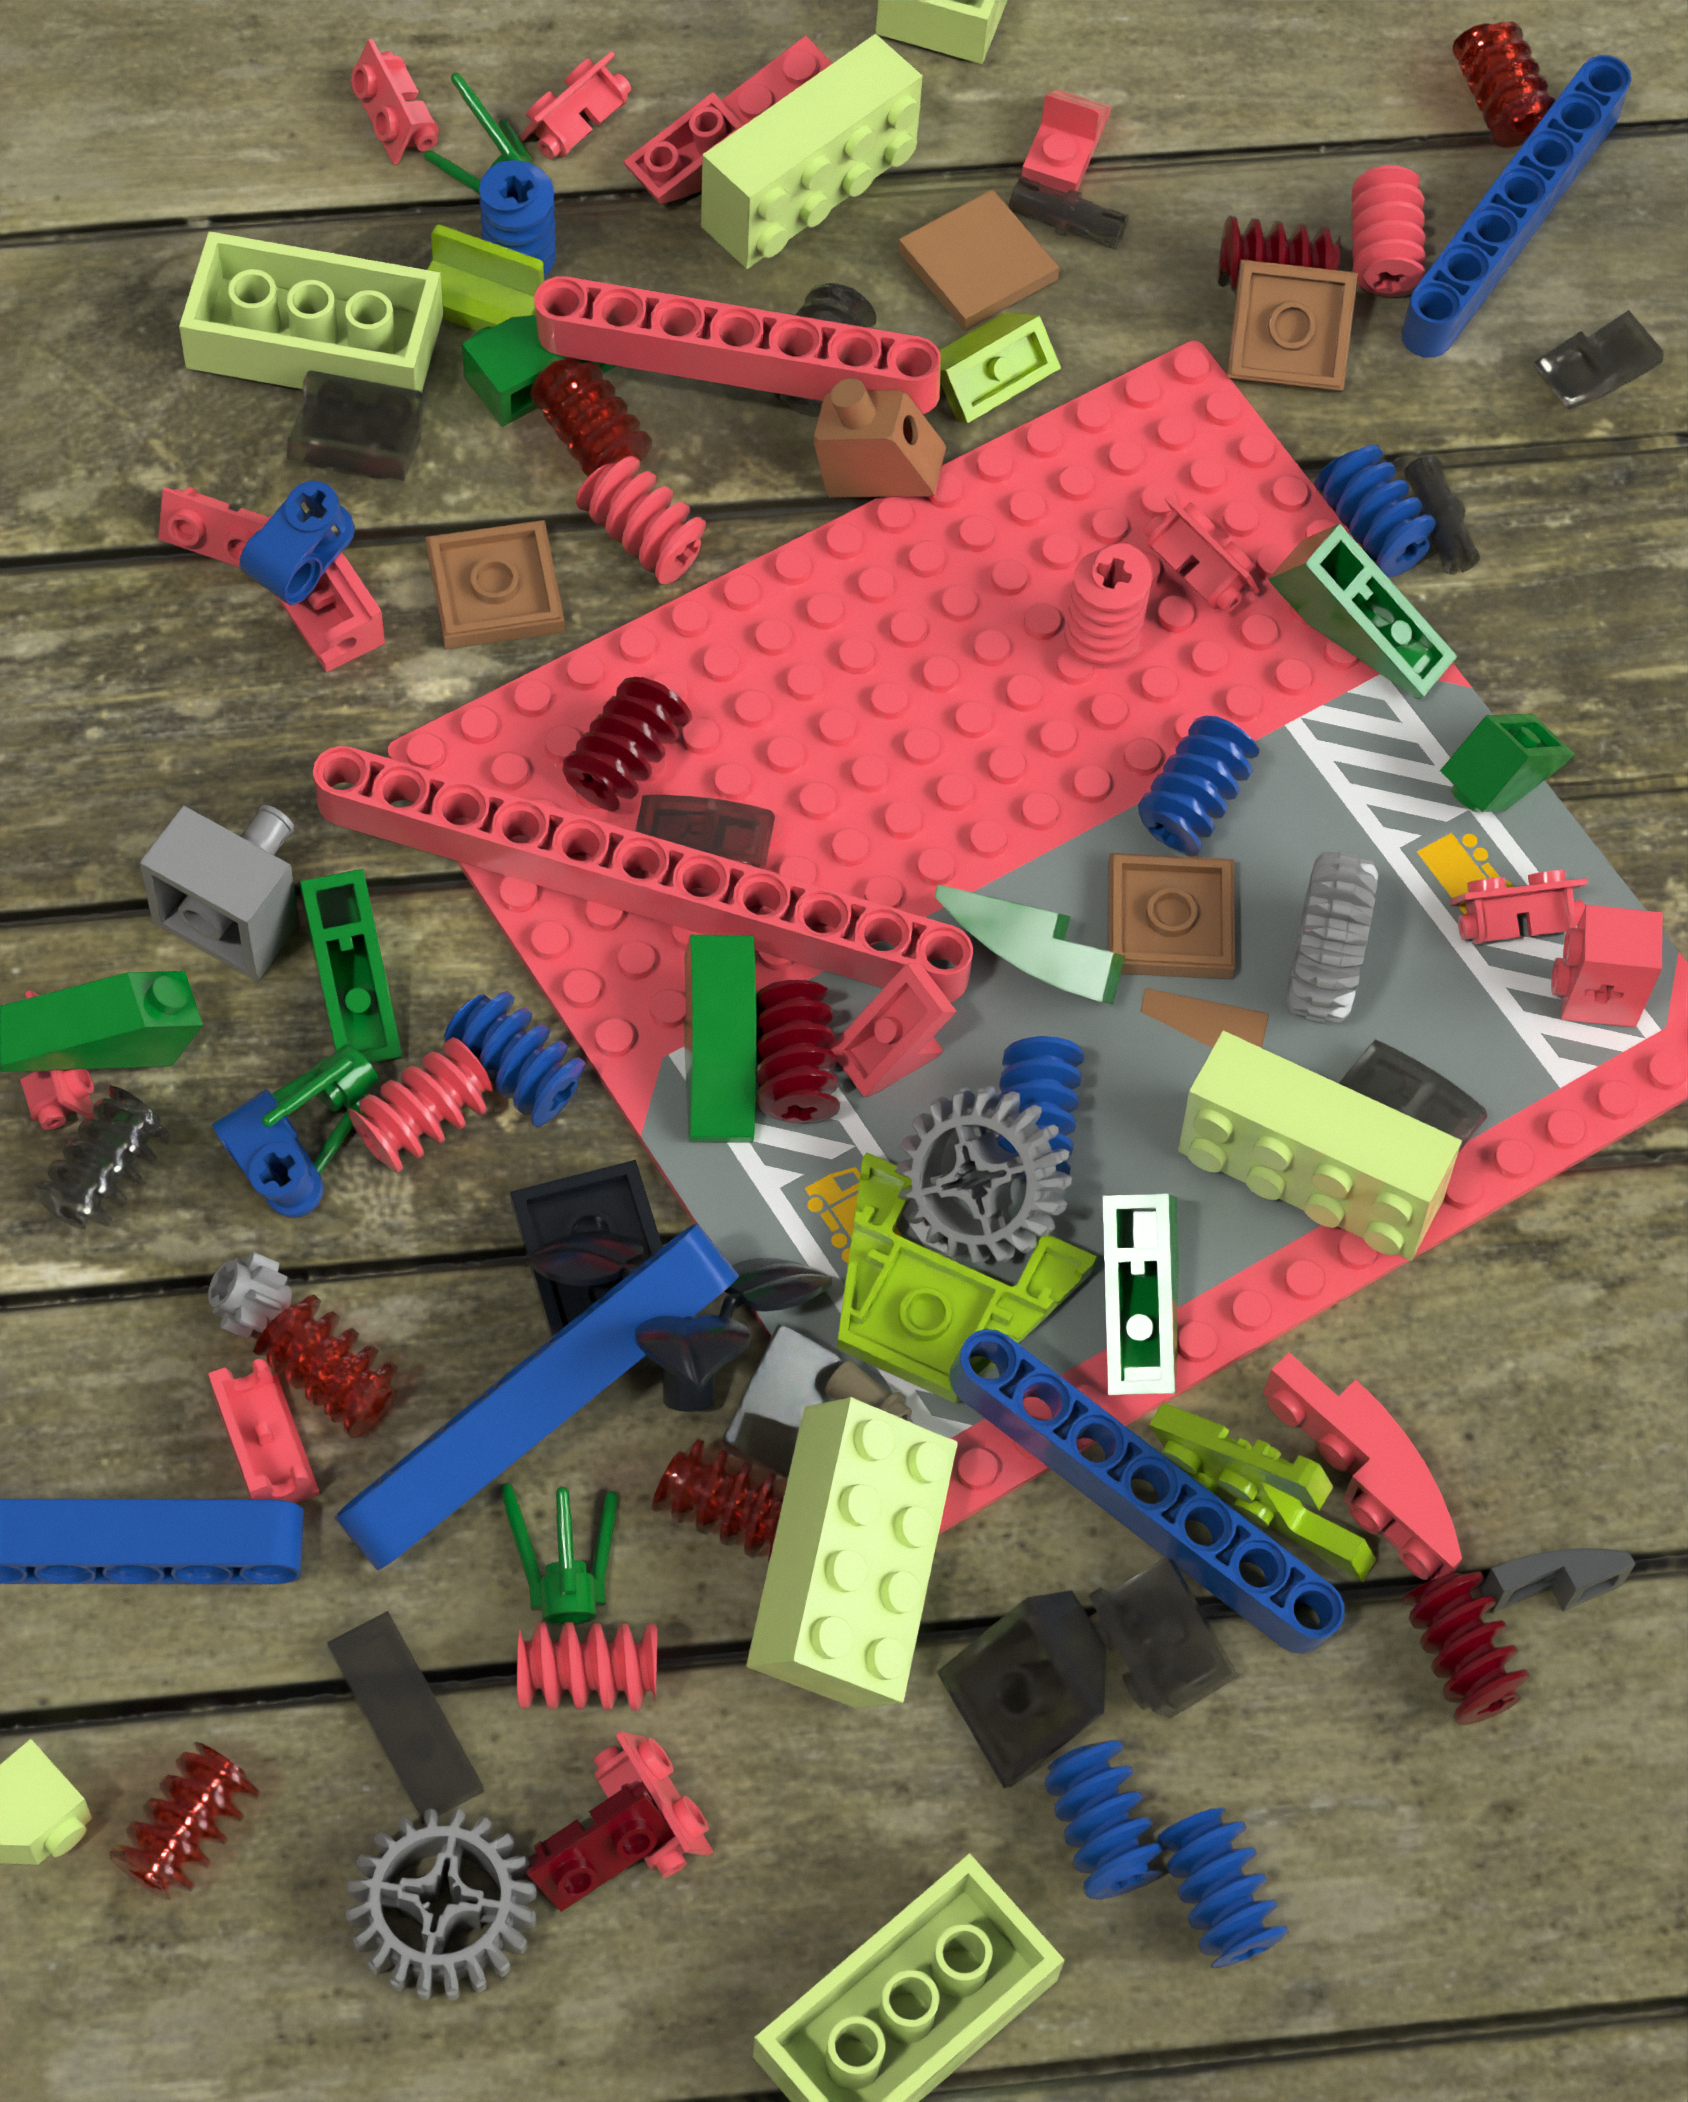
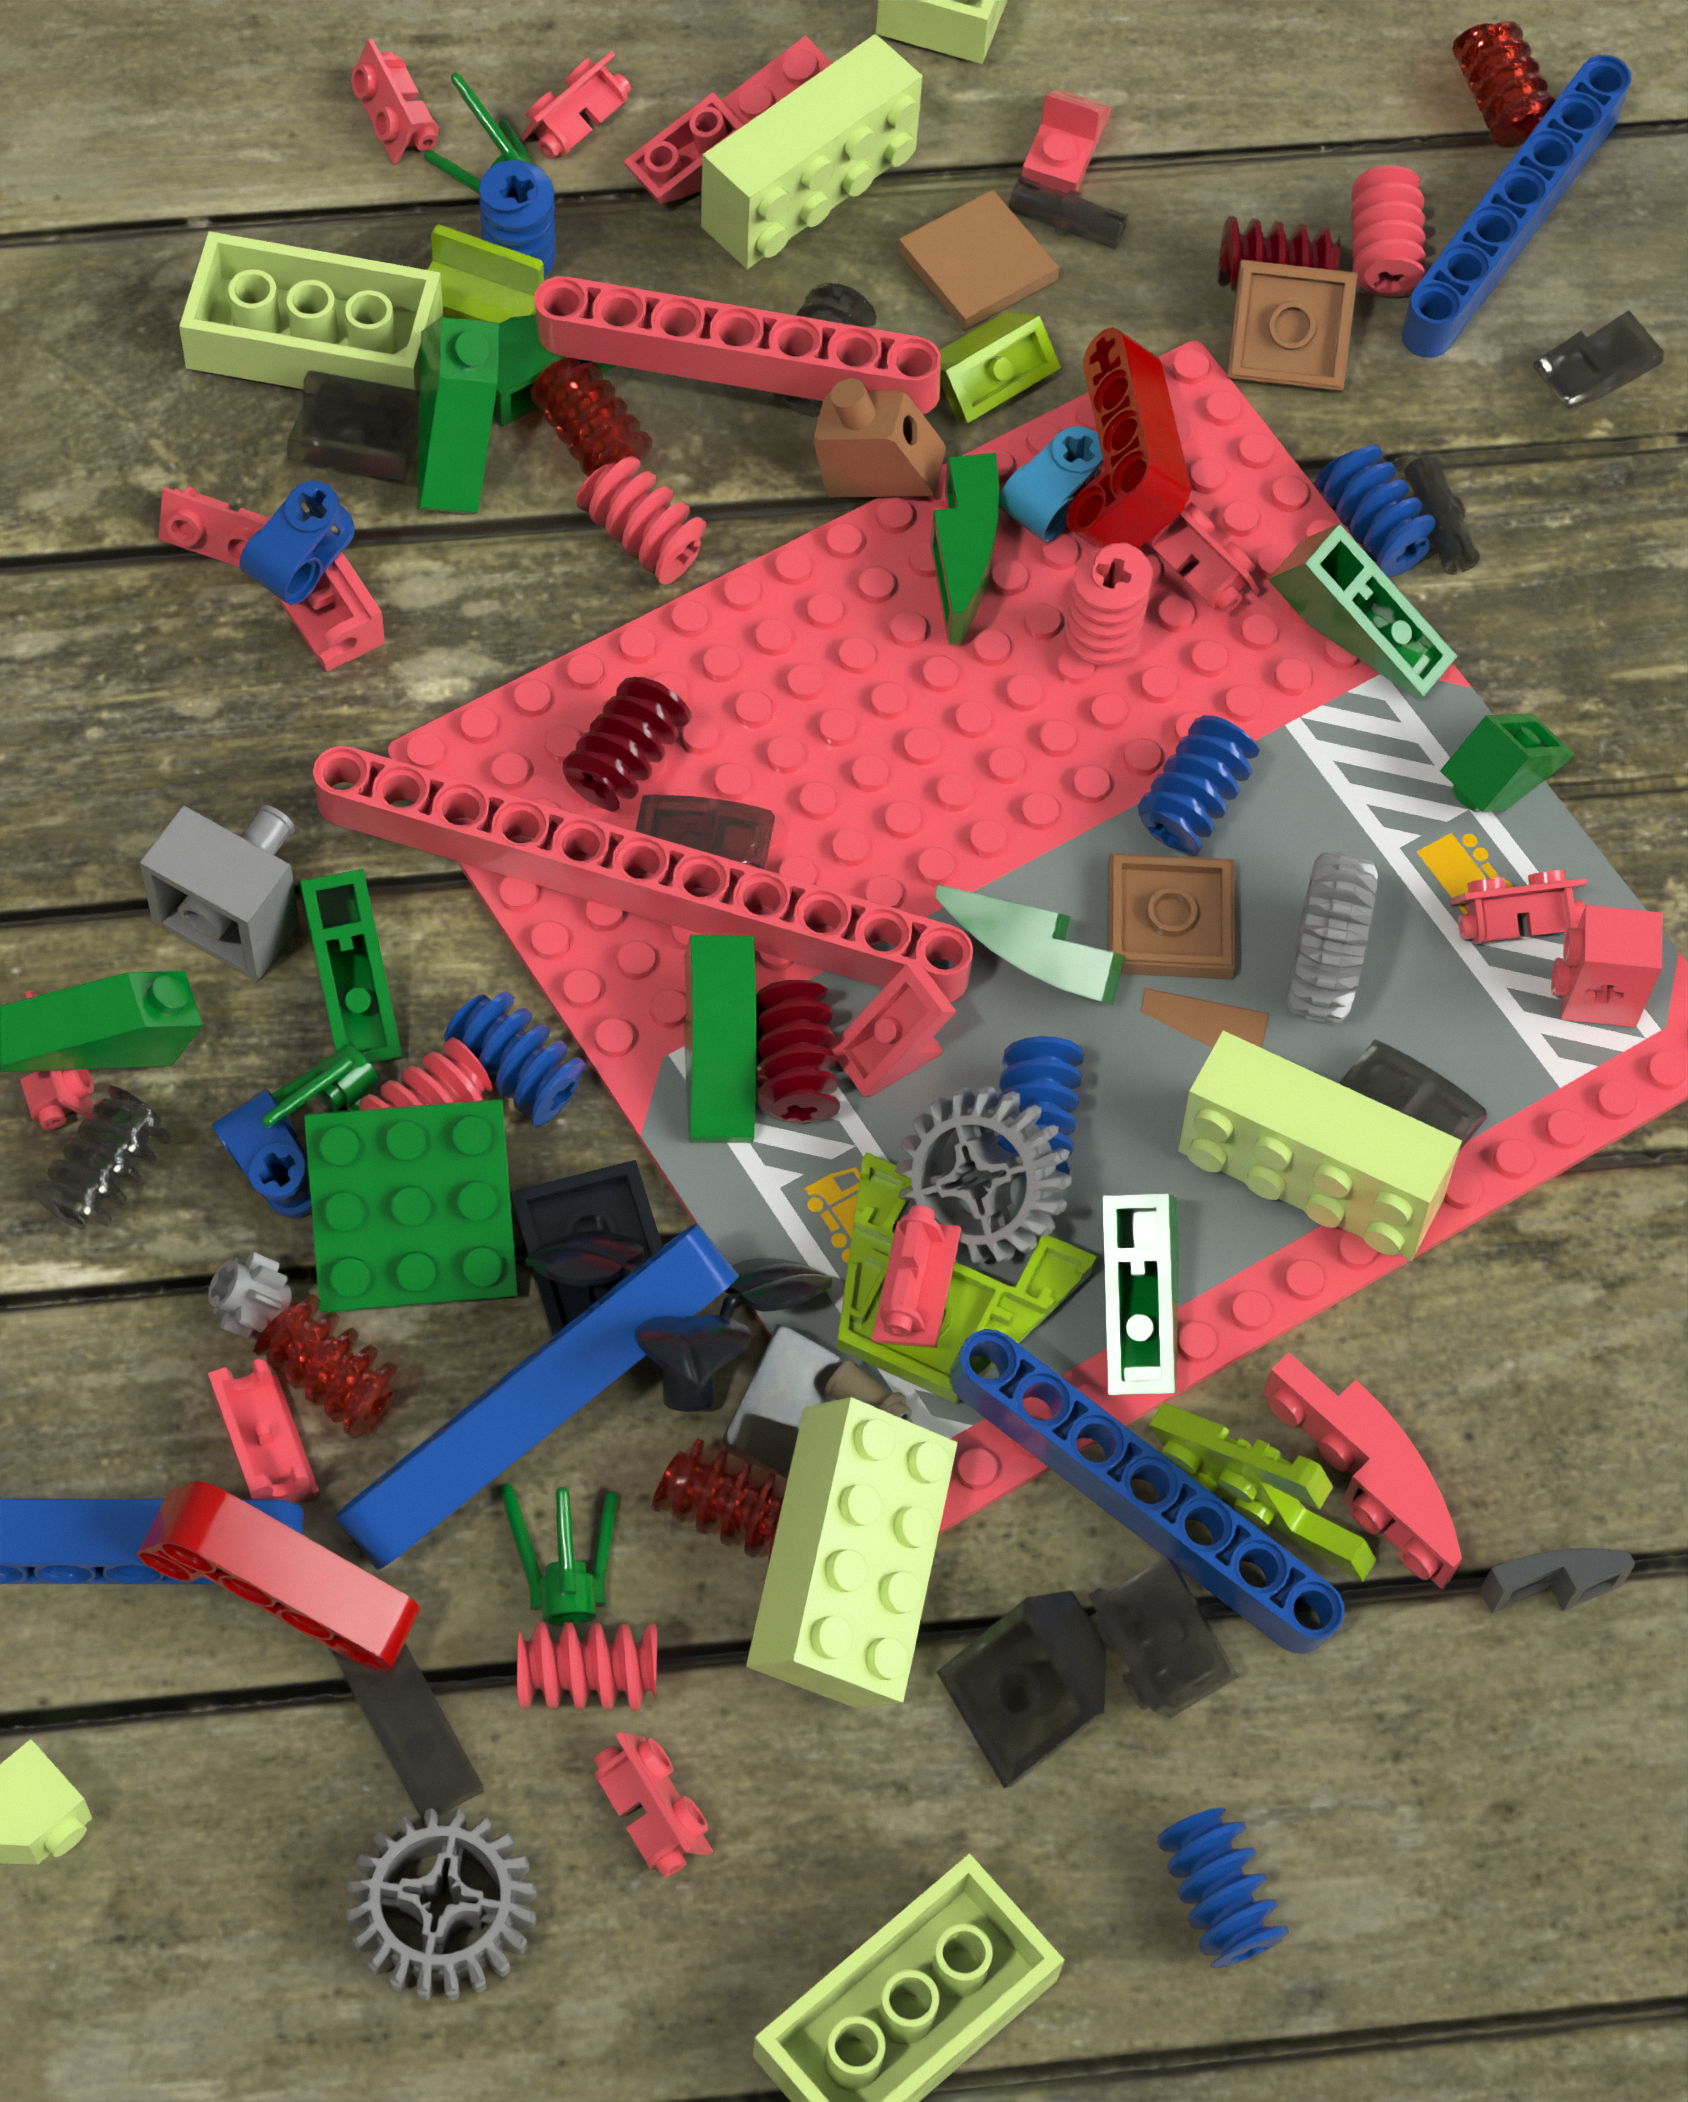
clear red piece [109,1742,261,1900] -> none
medium nougat tile [425,520,565,650] -> none
dark red hinge [526,1781,675,1912] -> none
blue piece [1044,1740,1163,1900] -> none
dark red piece [1400,1572,1530,1725] -> none
none -> beam [137,1481,421,1673]
none -> green plate [304,1098,518,1312]
none -> green slope [417,317,499,514]
none -> coral hinge [872,1205,962,1348]
none -> green slope [930,453,1000,645]
none -> dark azure piece [999,426,1104,543]
none -> red beam [1066,327,1191,550]

